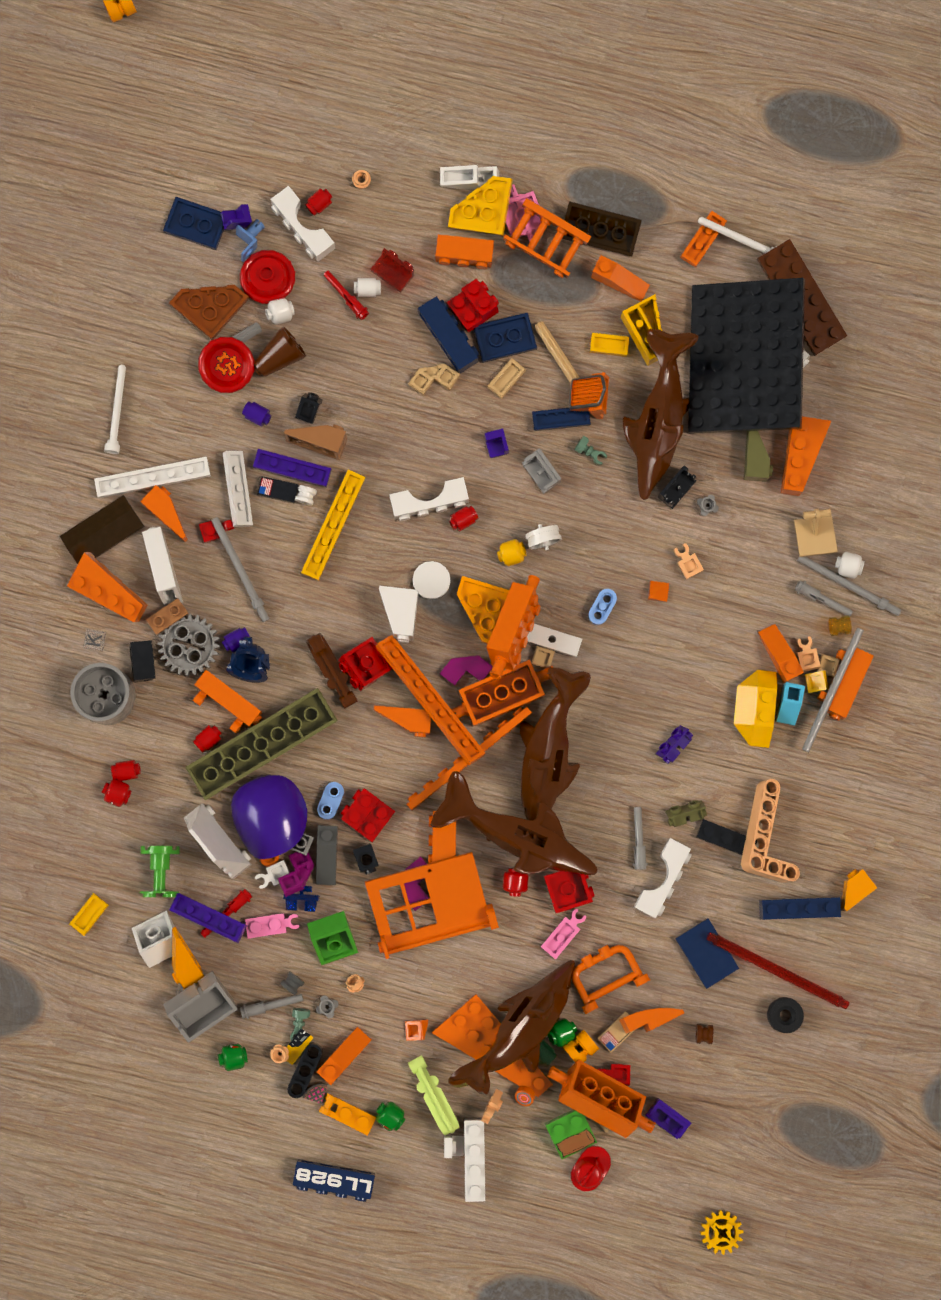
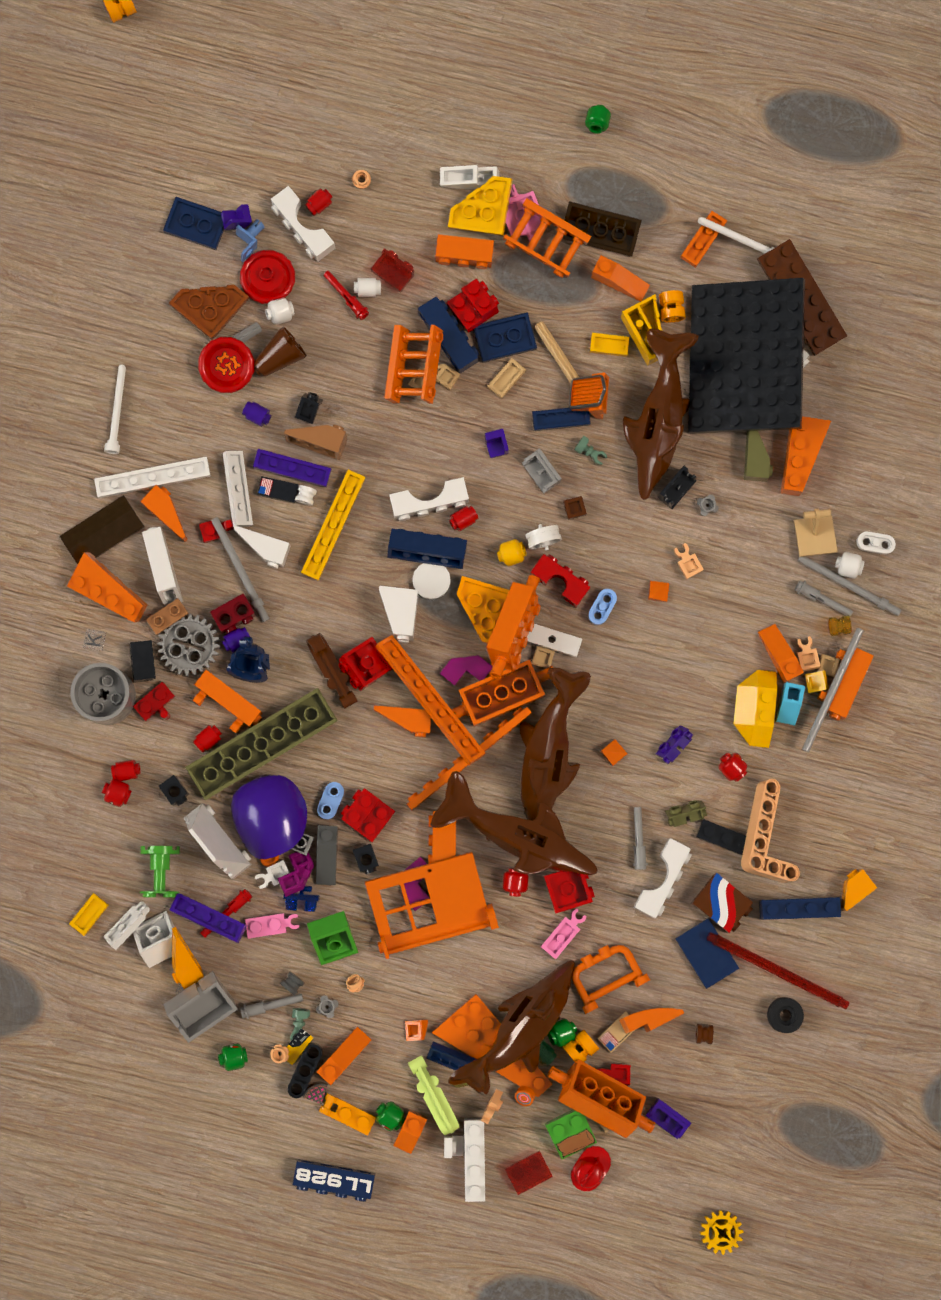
none -> white hinge [104,901,150,950]
none -> red plate [133,682,176,721]
none -> black brick [158,775,190,806]
none -> dark red brick [210,593,256,634]
none -> white slope [234,526,291,569]
none -> orange fence [384,325,443,404]
none -> dark blue brick [387,528,467,569]
none -> orange slope [393,1109,427,1154]
none -> dark blue plate [426,1041,476,1071]
none -> clear red plate [505,1150,553,1195]
none -> red arch [530,554,590,608]
none -> reddish brown plate [563,496,587,520]
none -> green head [585,105,611,134]
none -> orange slope [600,739,628,766]
none -> light orange wheel [659,290,686,323]
none -> panel [691,873,753,933]
none -> red head [719,752,748,782]
none -> white plate [856,531,896,555]

